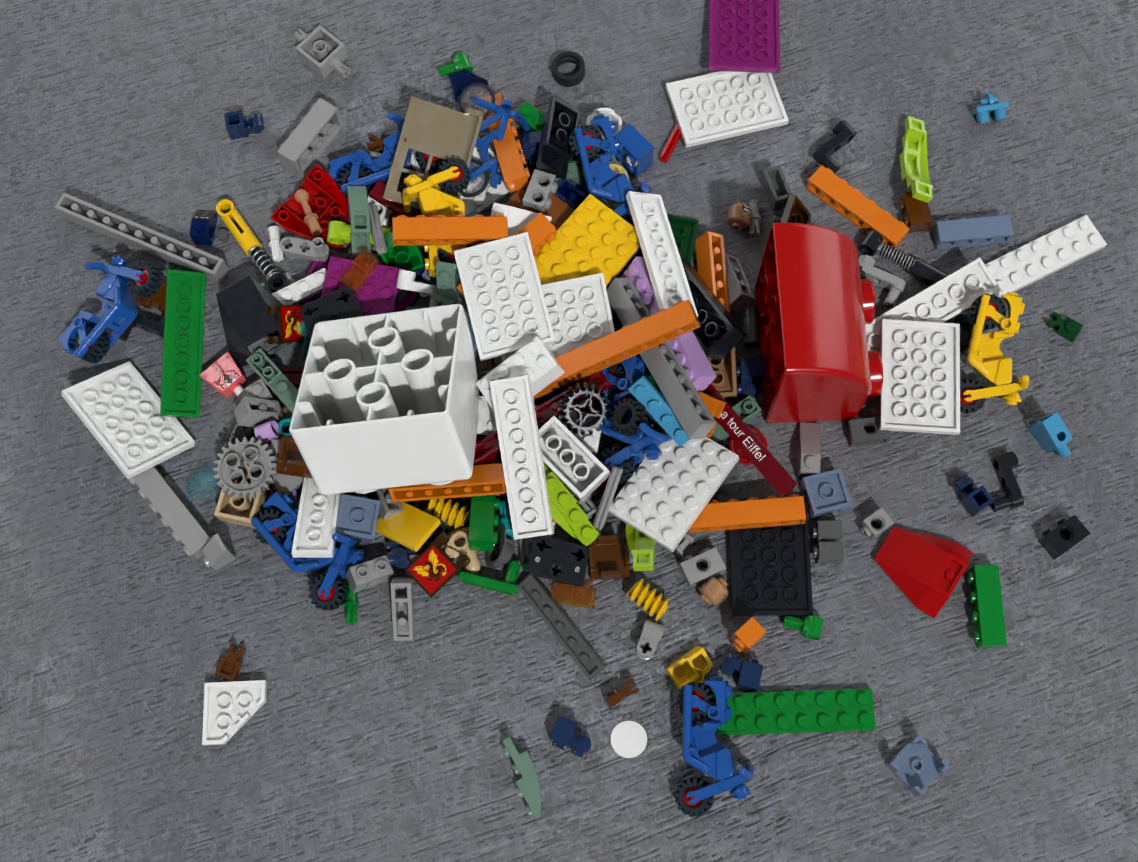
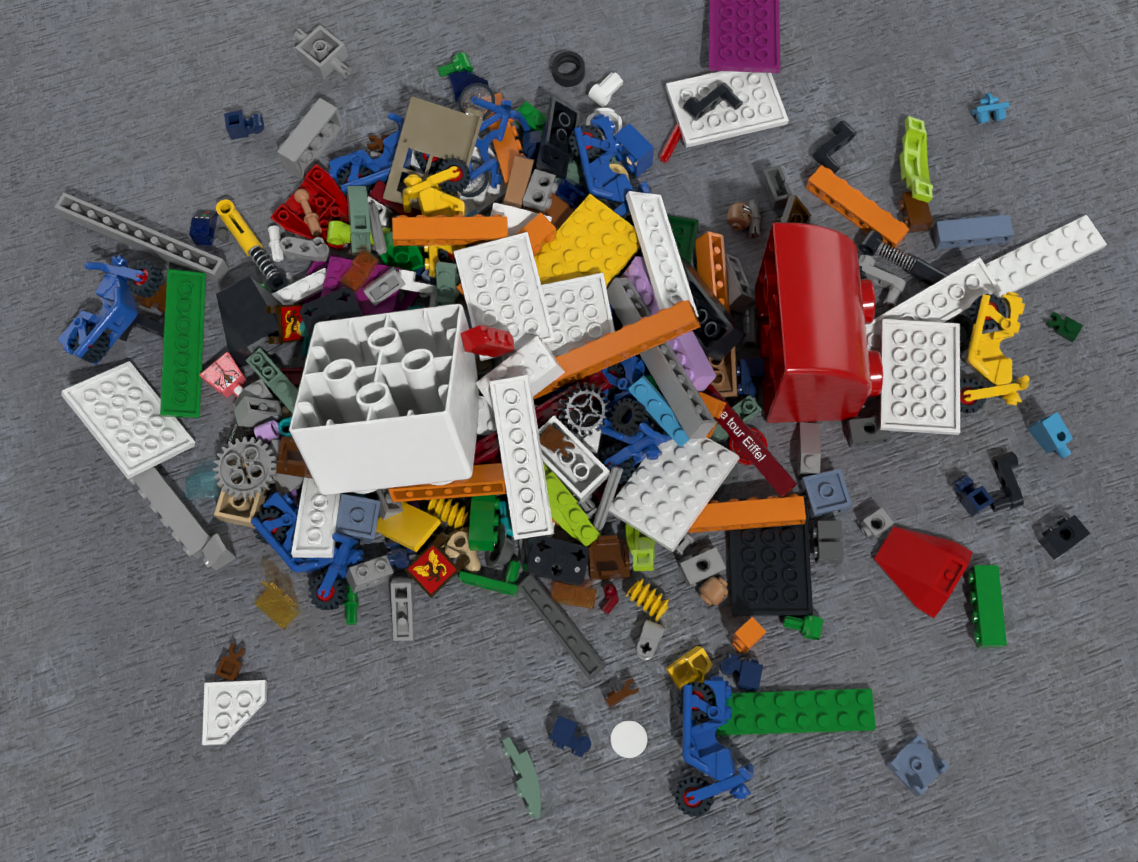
none -> clear yellow bracket [254,580,301,630]
none -> light grey slope [363,267,406,306]
none -> red brick [461,325,515,358]
none -> medium nougat tile [503,155,534,209]
none -> reddish brown plate [540,425,575,458]
none -> white piece [588,72,623,107]
none -> dark red arm [601,584,619,615]
none -> black beam [683,83,743,121]

